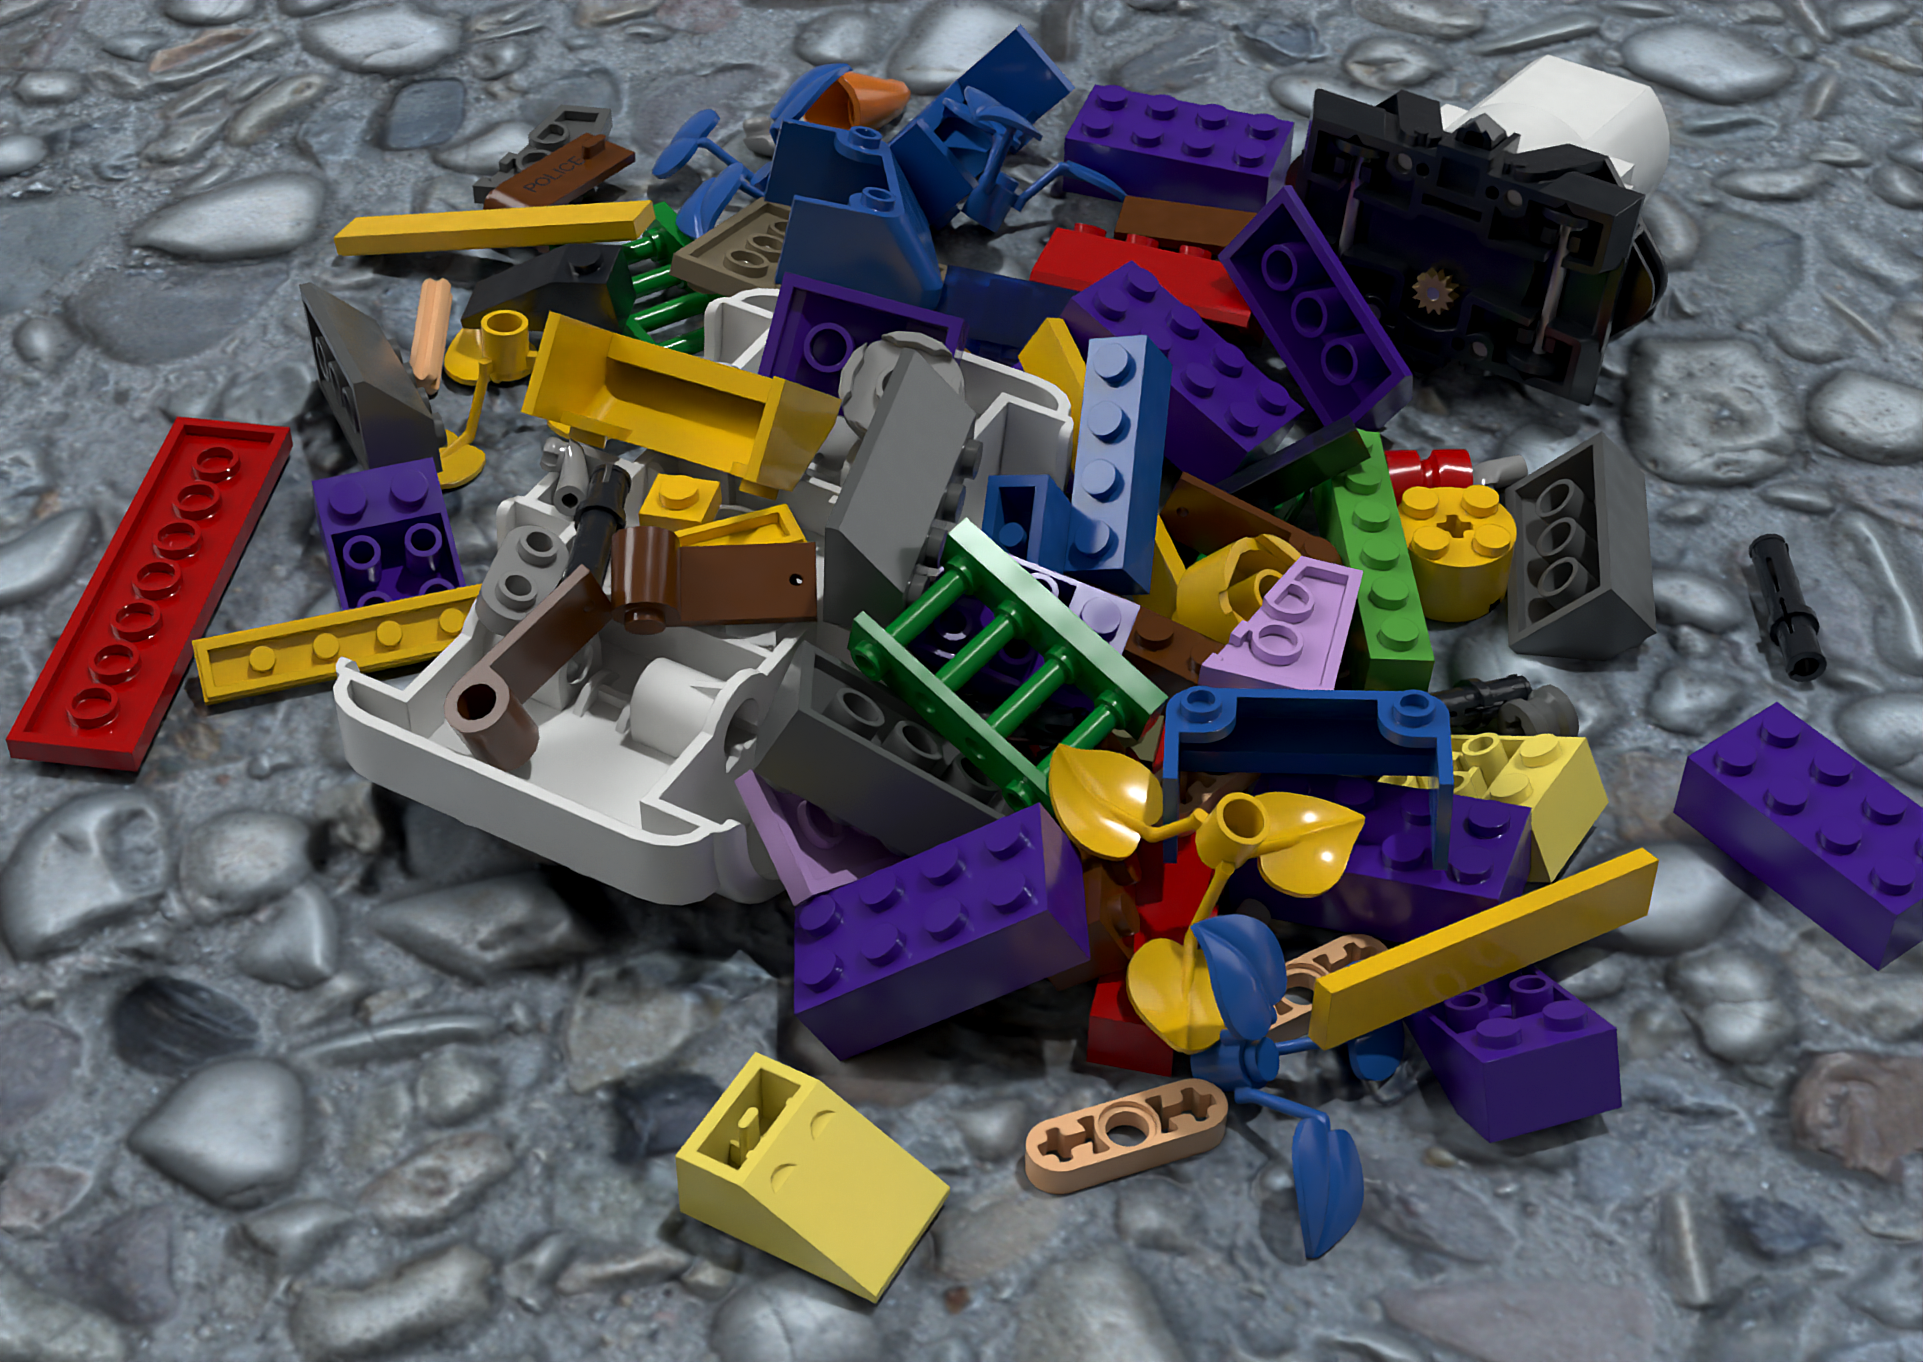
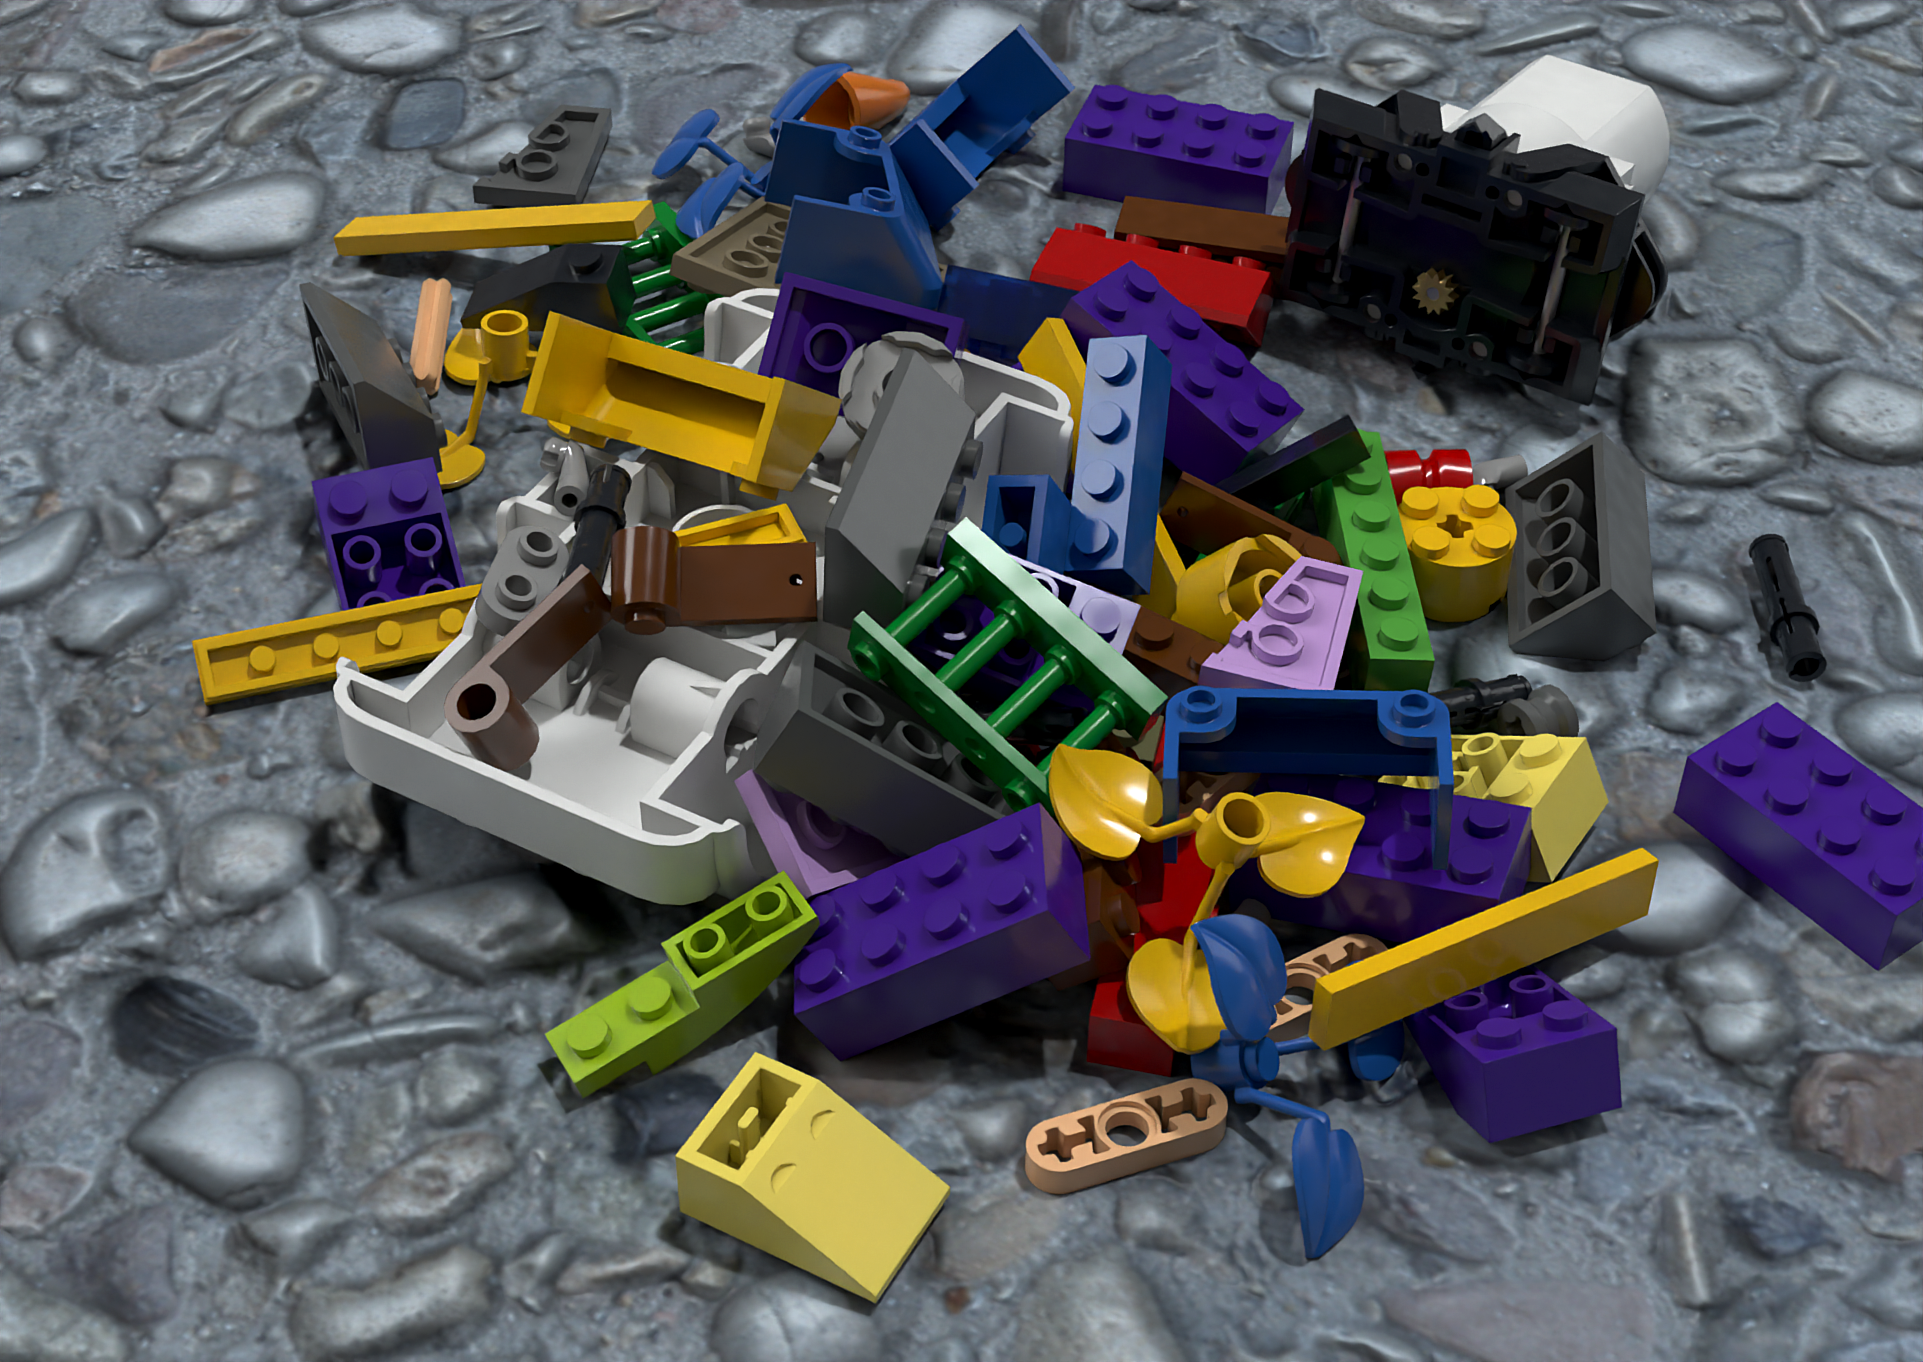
red plate [6,416,293,772] -> none
reddish brown door [483,132,635,253] -> none
yellow plate [638,473,722,532] -> none
blue plant [942,86,1128,232] -> none
dark purple slope [1217,185,1413,432] -> none
none -> lime slope [545,870,820,1098]

